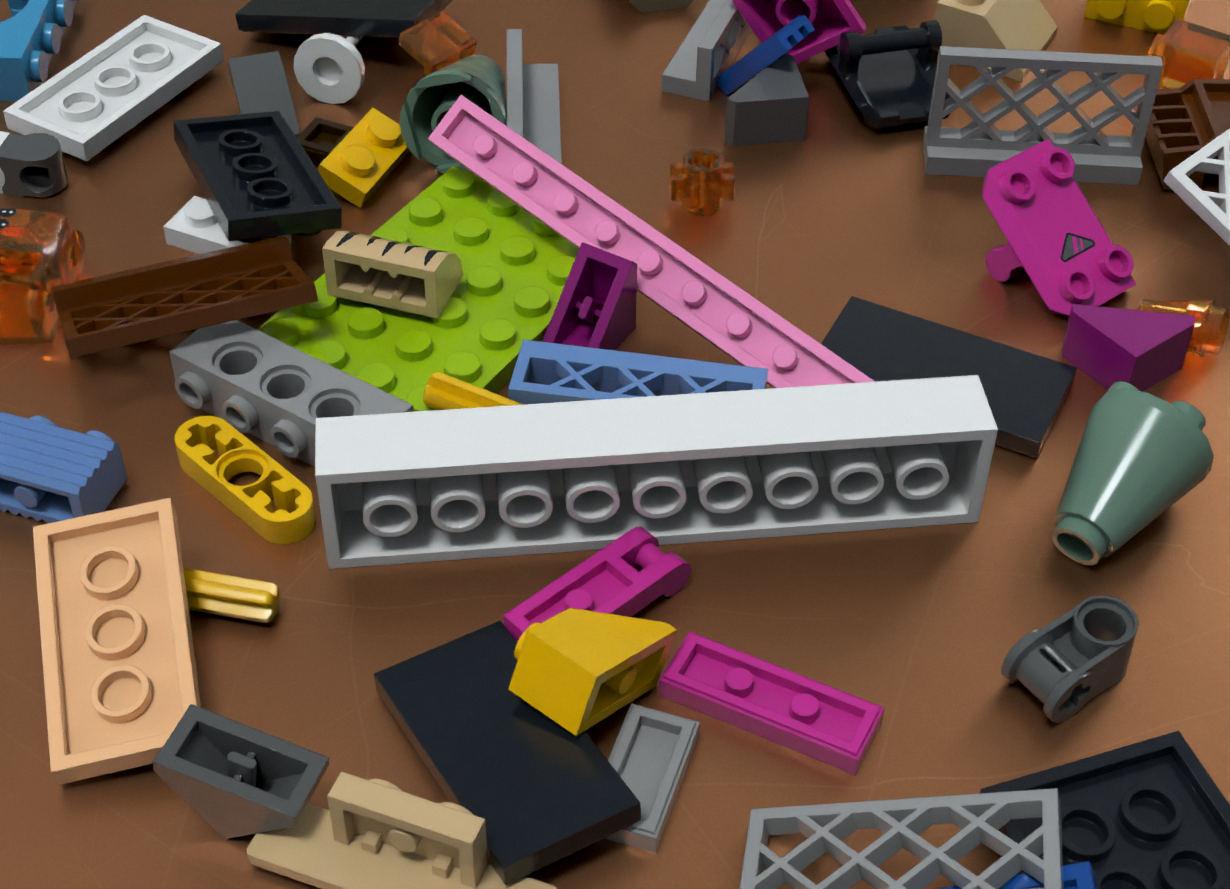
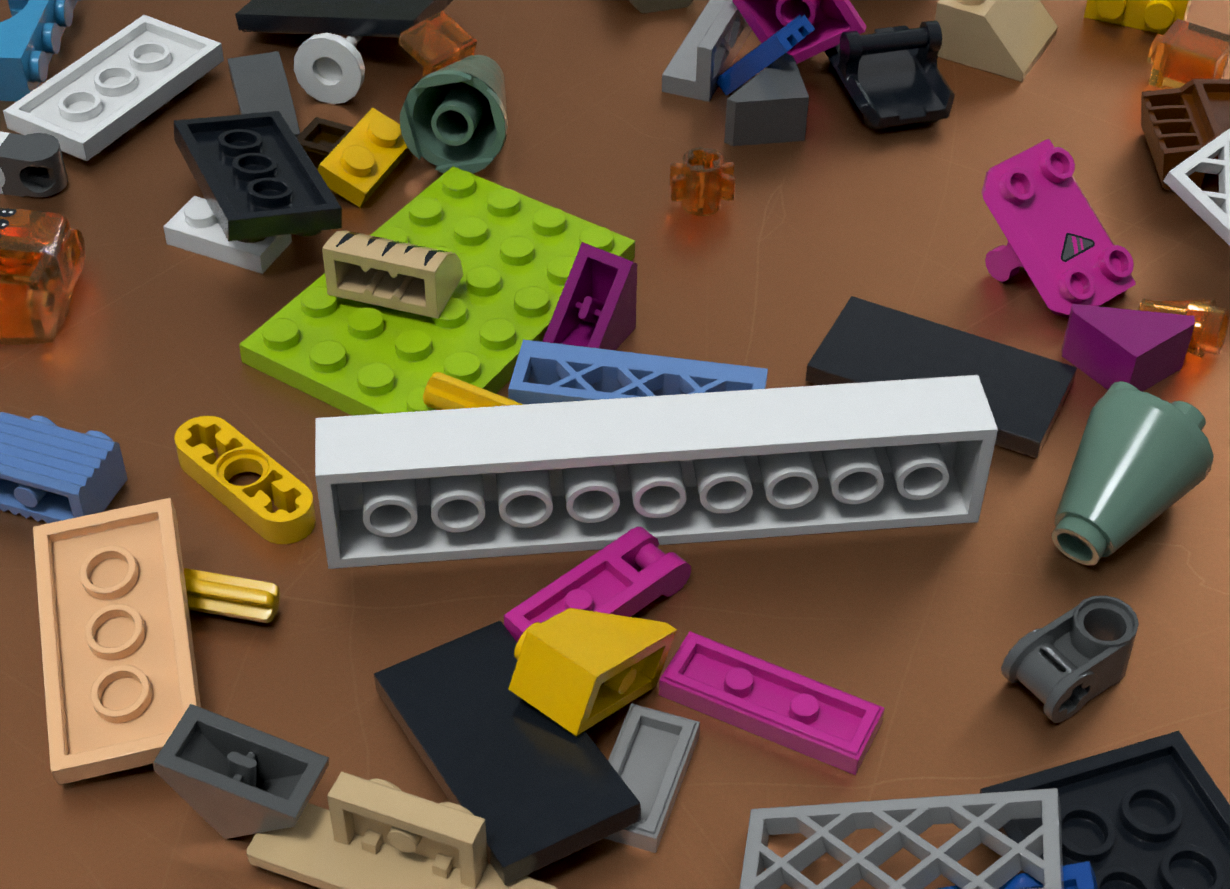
reddish brown fence [51,235,318,358] -> none
light grey brick [169,320,413,467] -> none
bright pink plate [428,95,875,388] -> none
light grey fence [507,29,562,164] -> none
light grey fence [923,46,1163,185] -> none

